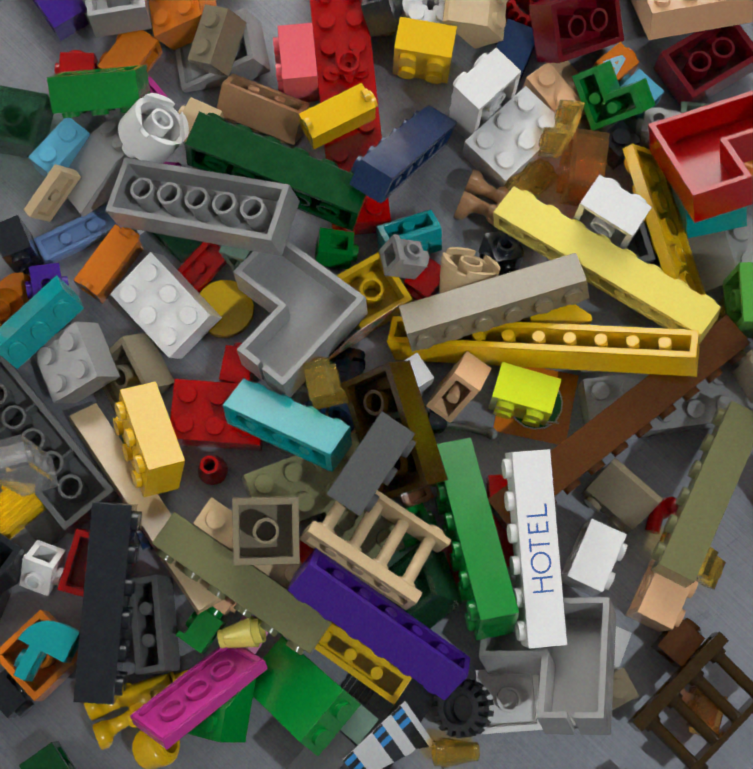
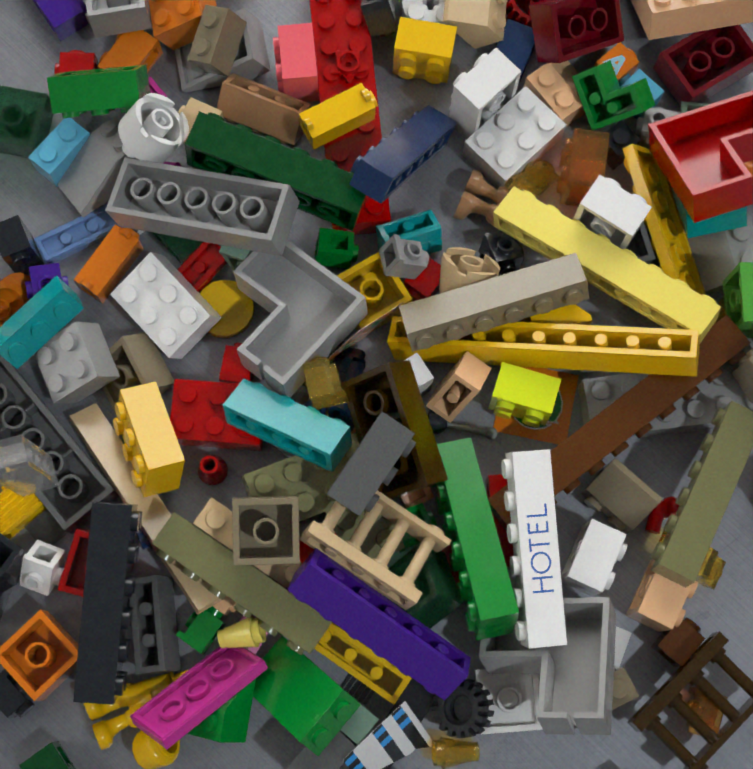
teal brick [13,621,80,681] -> none
tan plate [24,164,81,222] -> none
clear yellow slope [538,100,584,159] -> none

